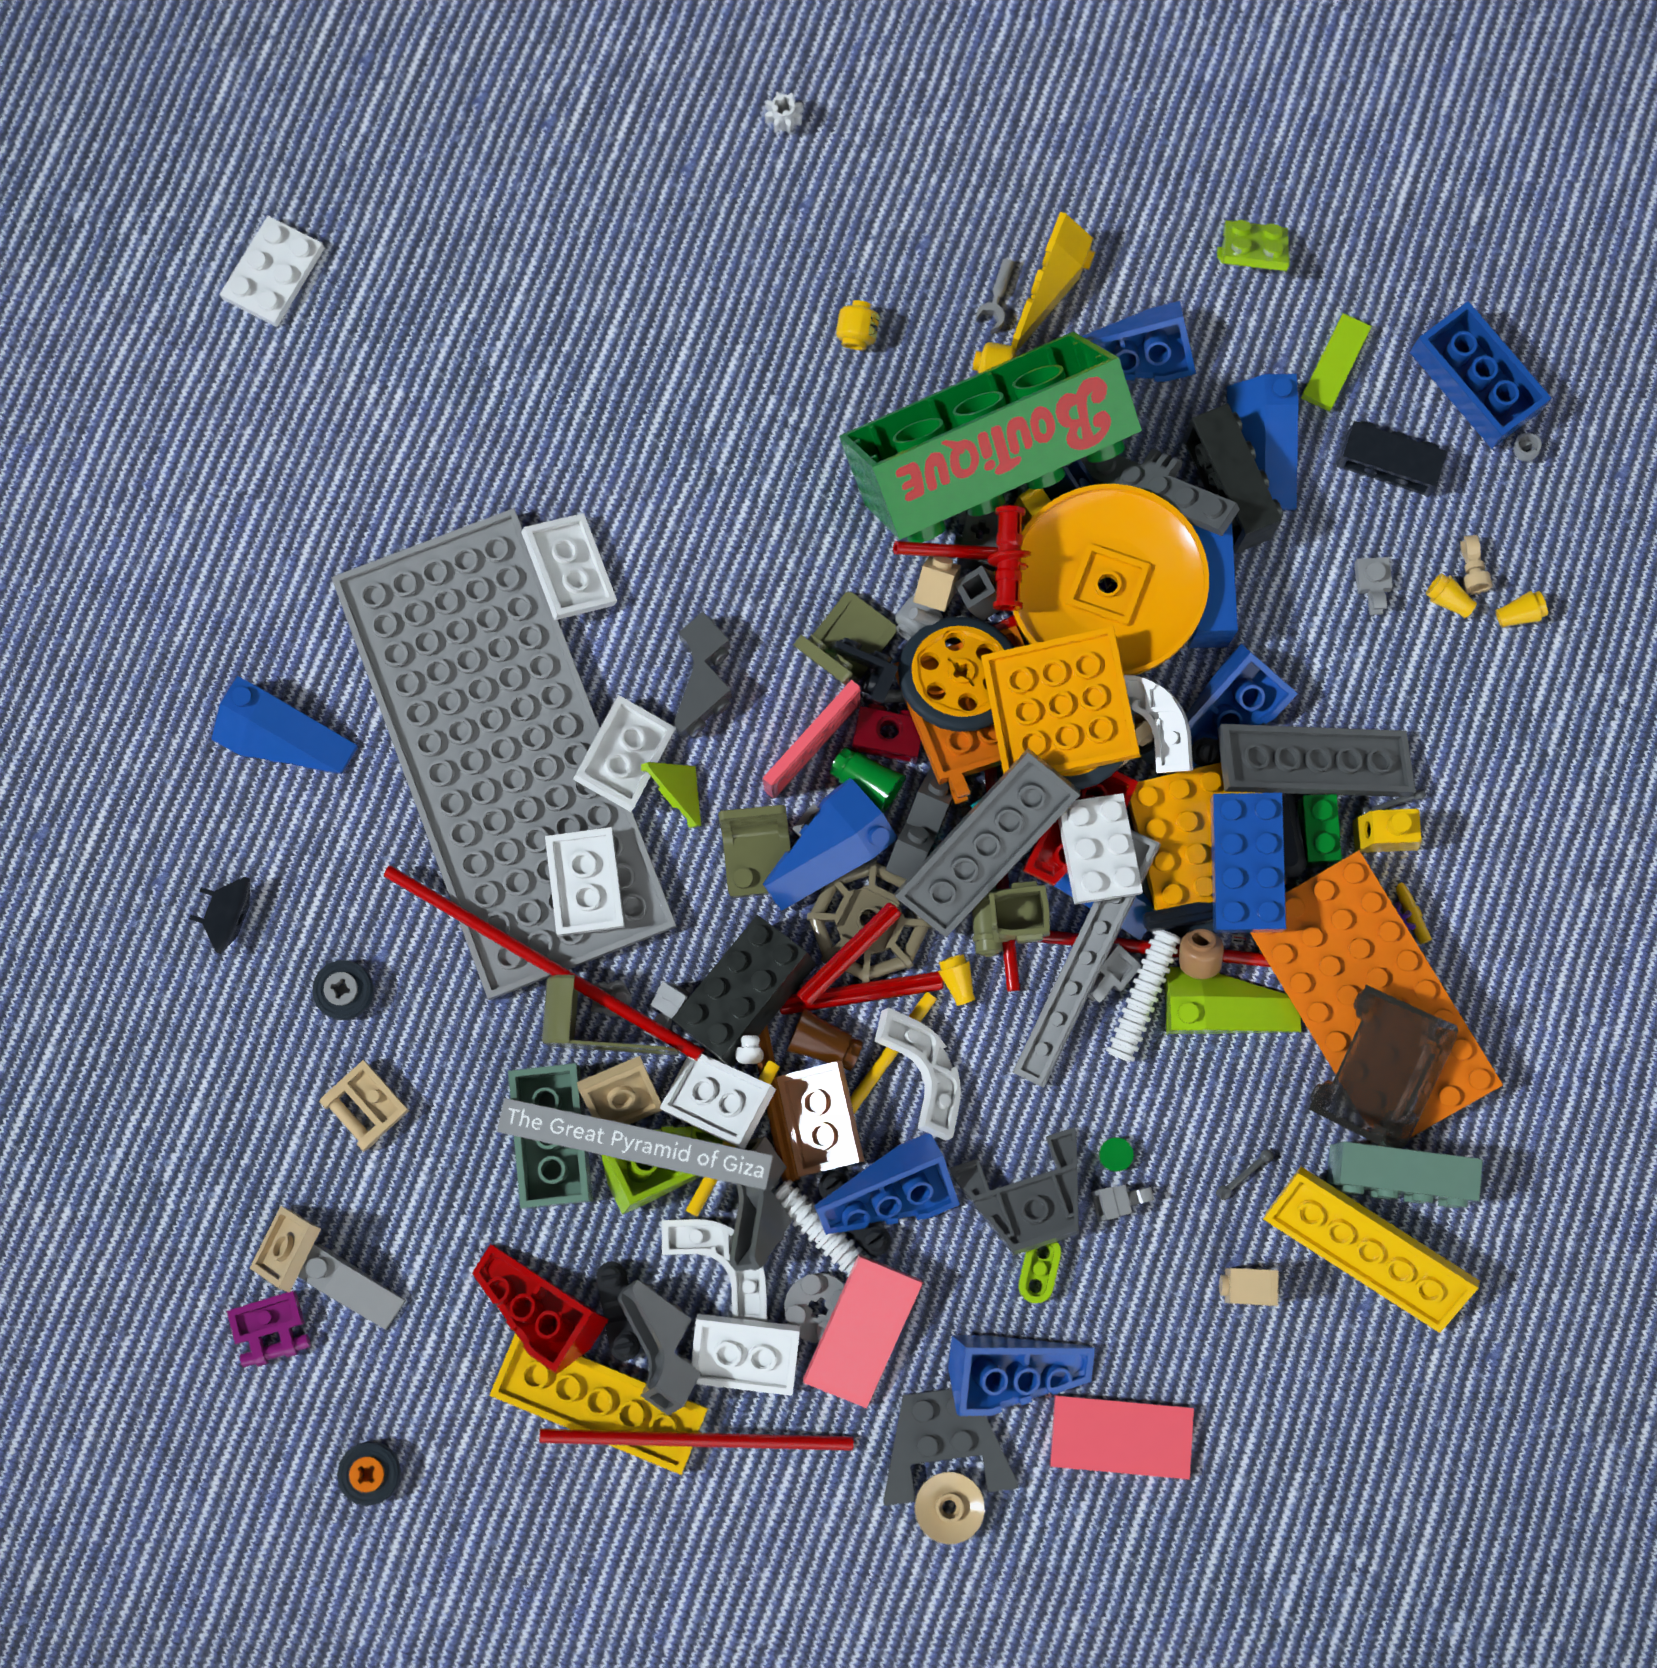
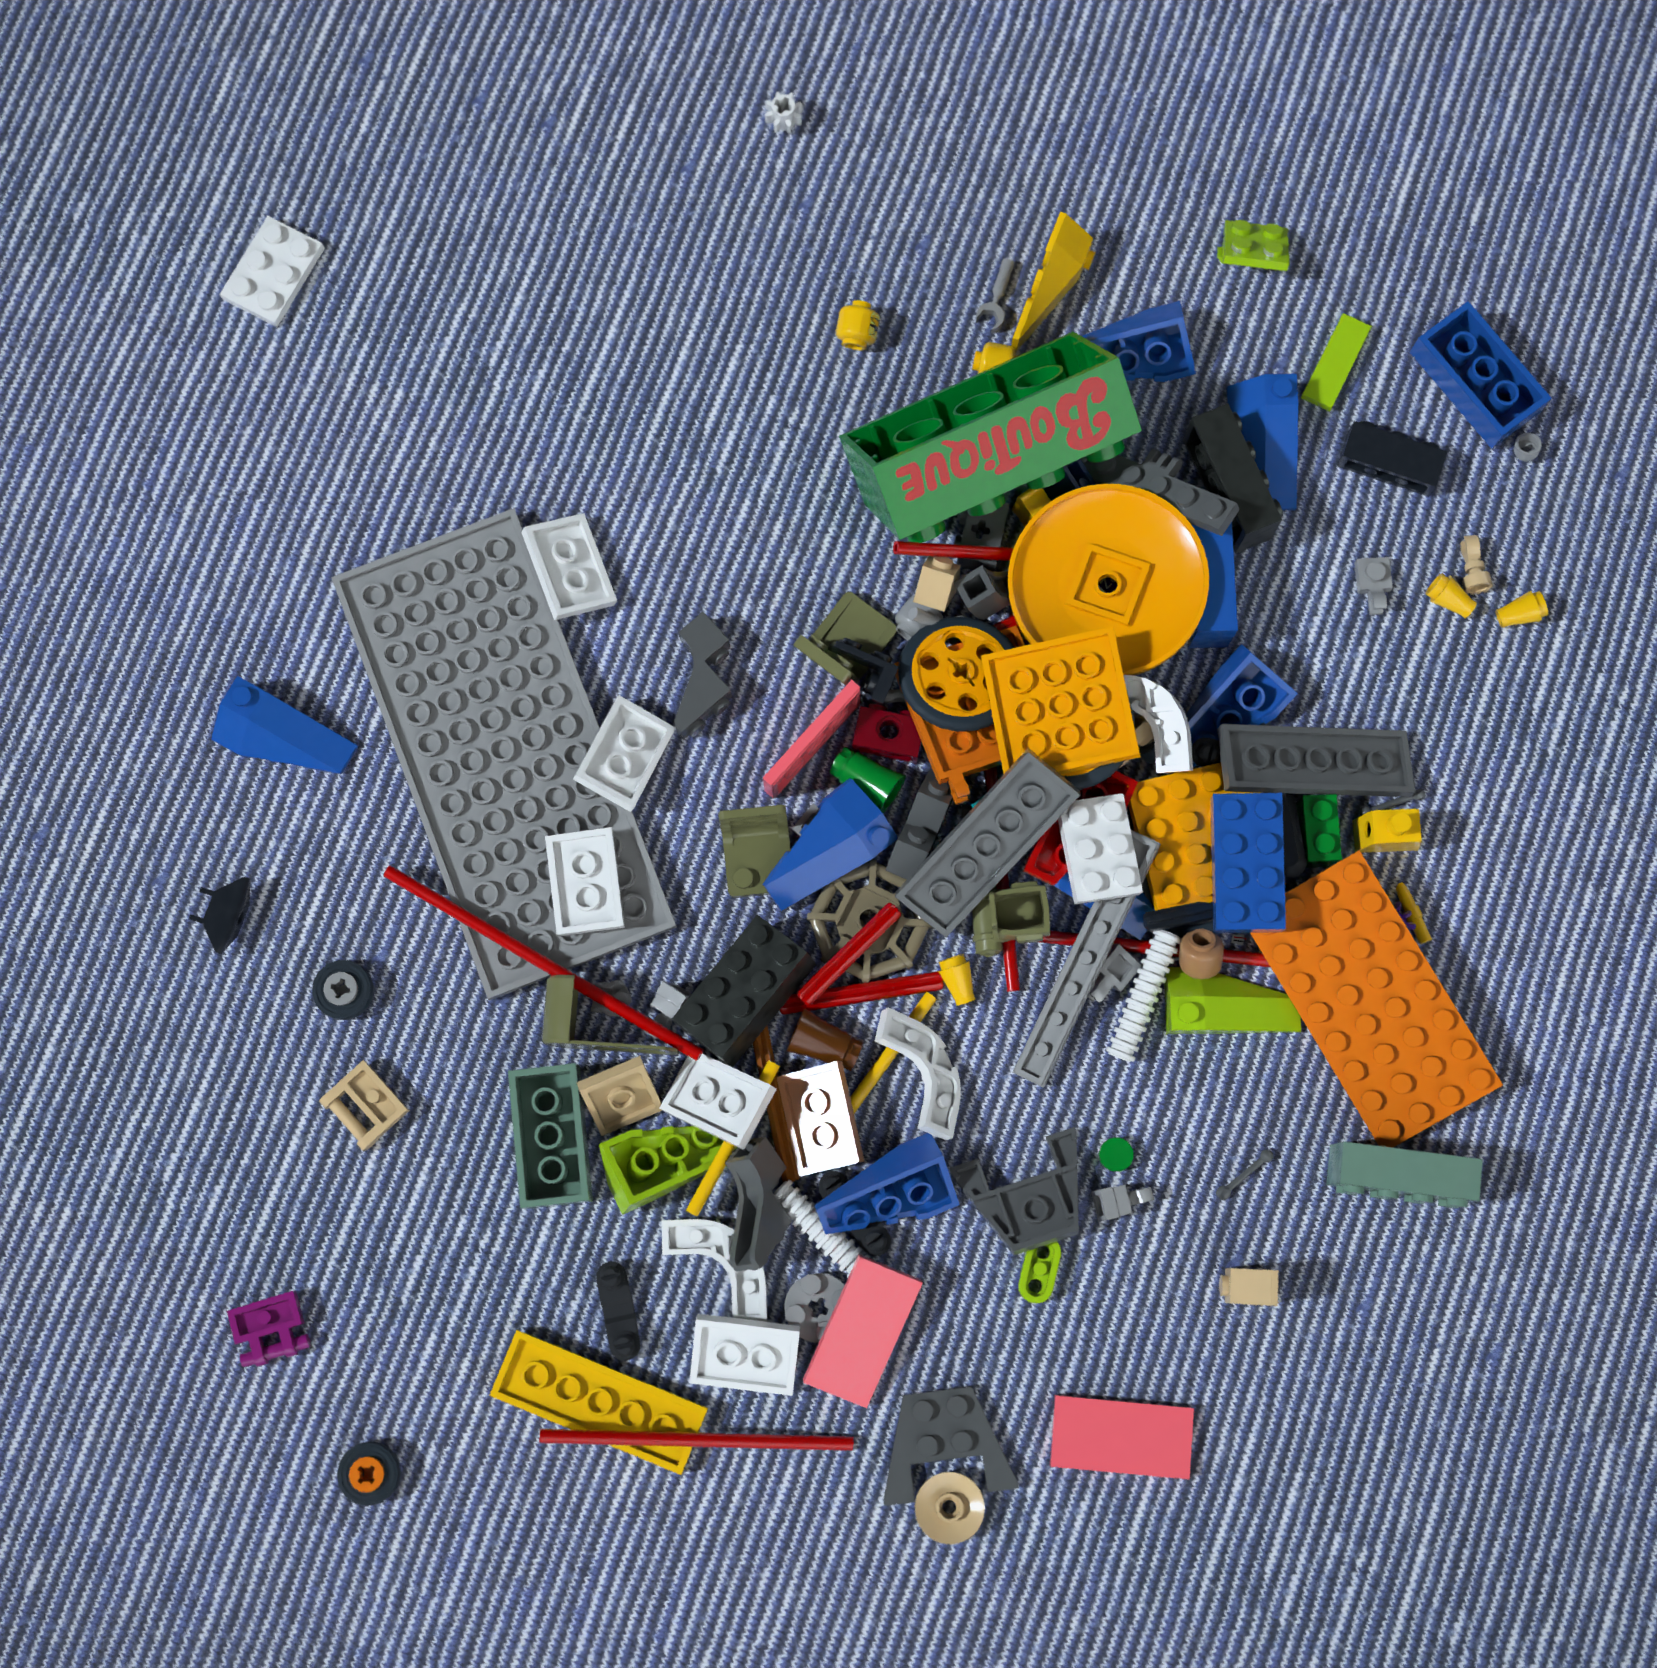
tan plate [250,1206,321,1293] -> none
light grey slope [298,1244,406,1330] -> none
red wedge [472,1244,609,1374] -> none
light grey tile [497,1098,774,1190] -> none
dark grey arch [618,1280,701,1415] -> none
lime tile [641,762,701,828] -> none
white arm [735,1035,764,1064] -> none
blue wedge [948,1335,1095,1416] -> none
red piece [987,505,1031,611] -> none
yellow plate [1263,1166,1480,1333] -> none
clear smoke windscreen [1309,985,1458,1149] -> none

